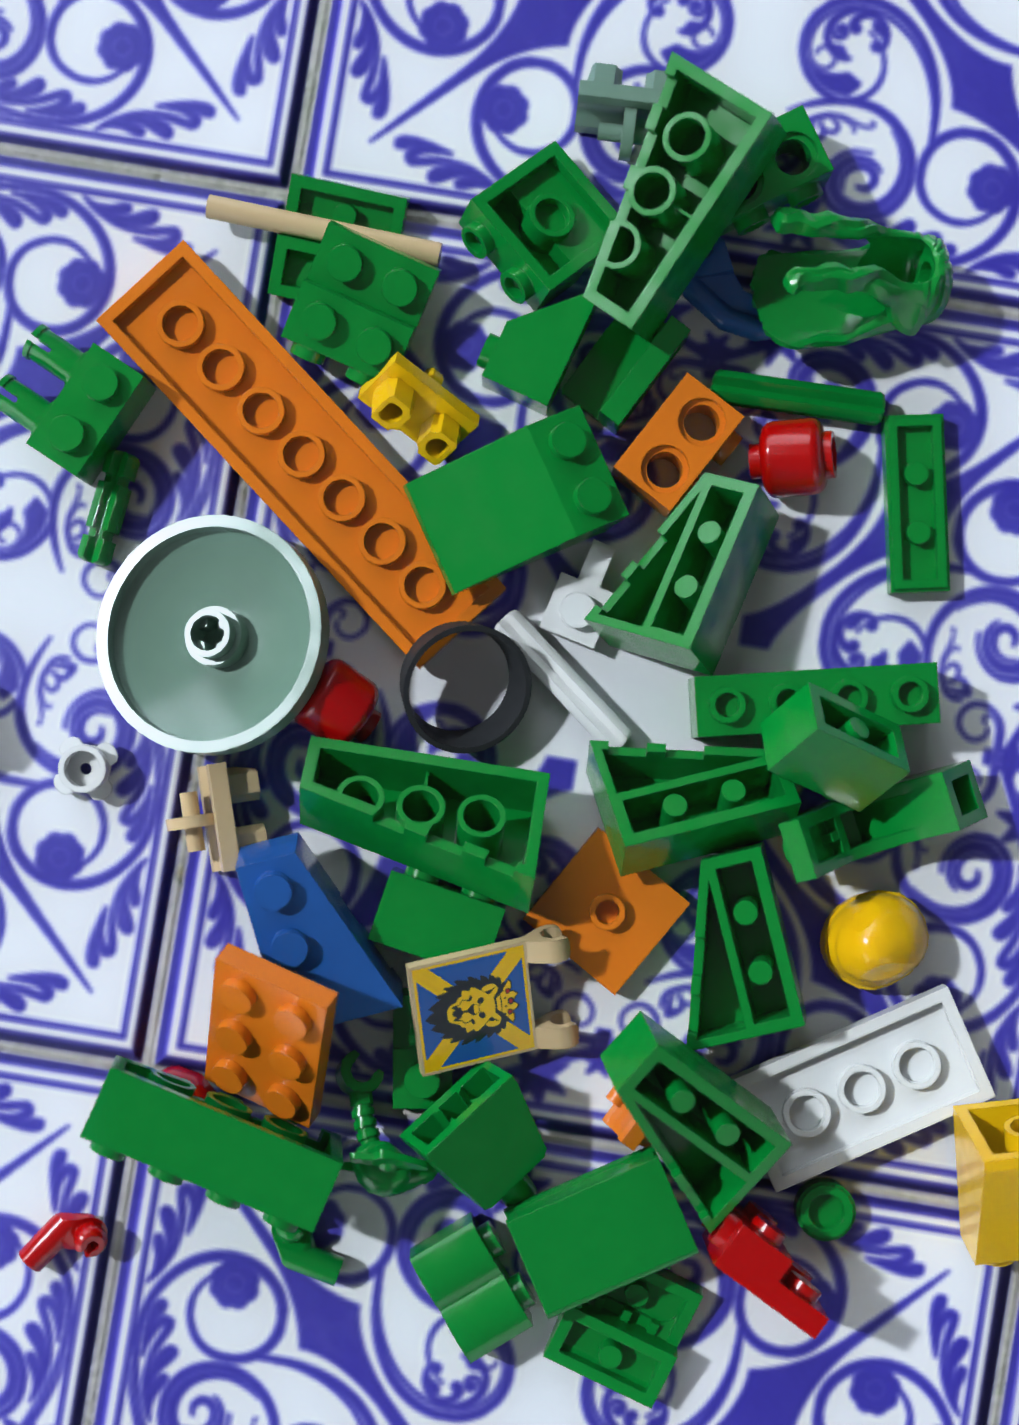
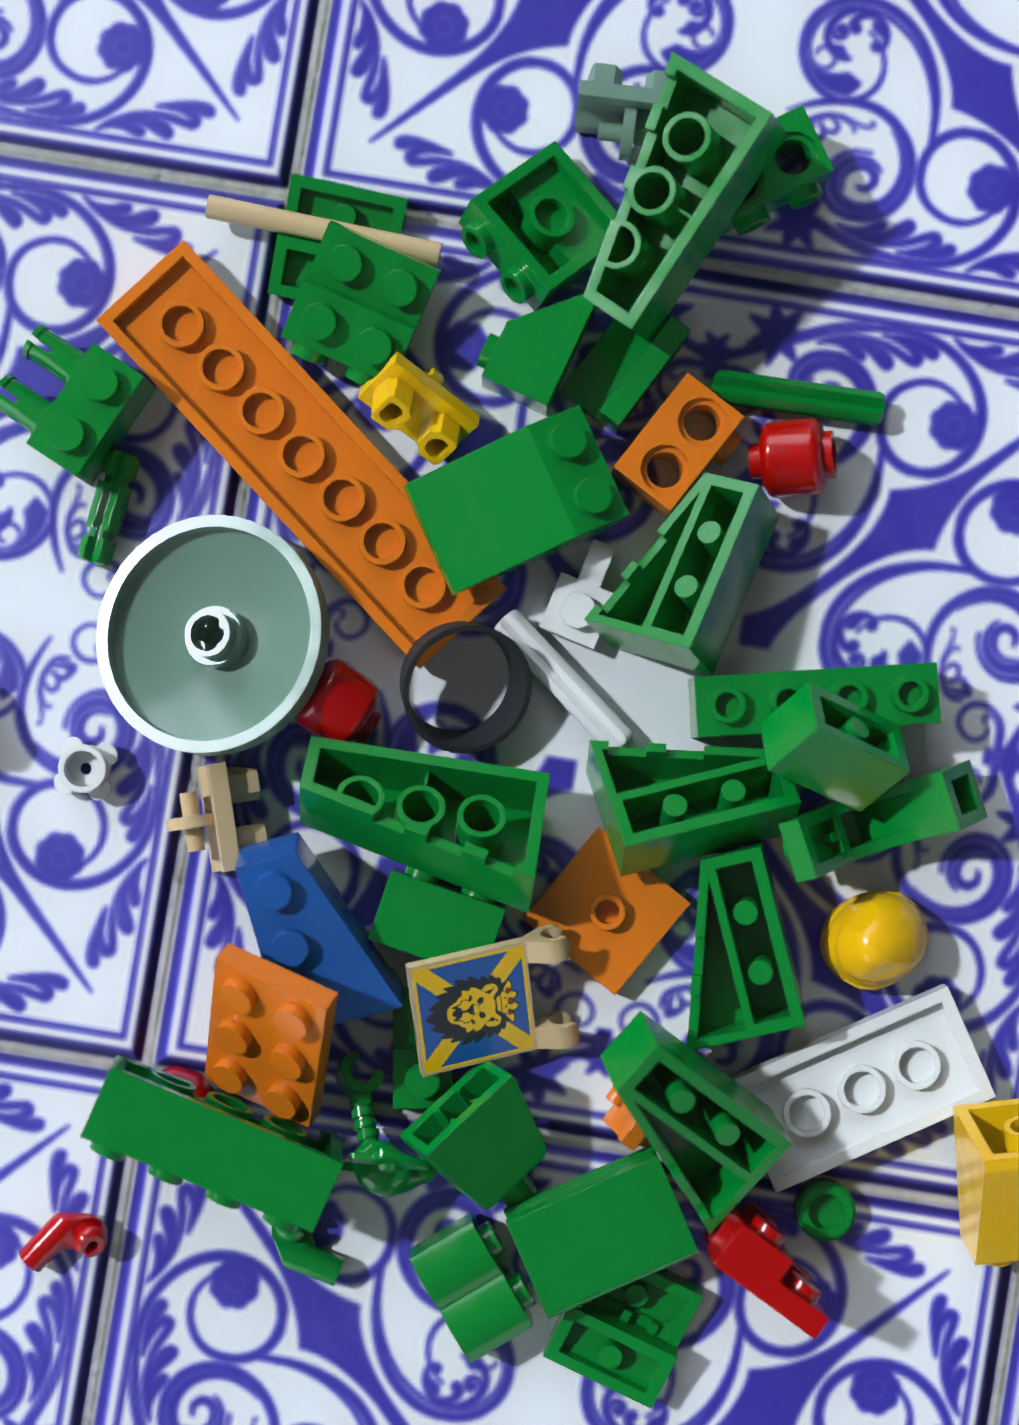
blue piece [682,238,772,342] -> none
green hair [750,207,954,350] -> none
green tile [881,414,950,594] -> none

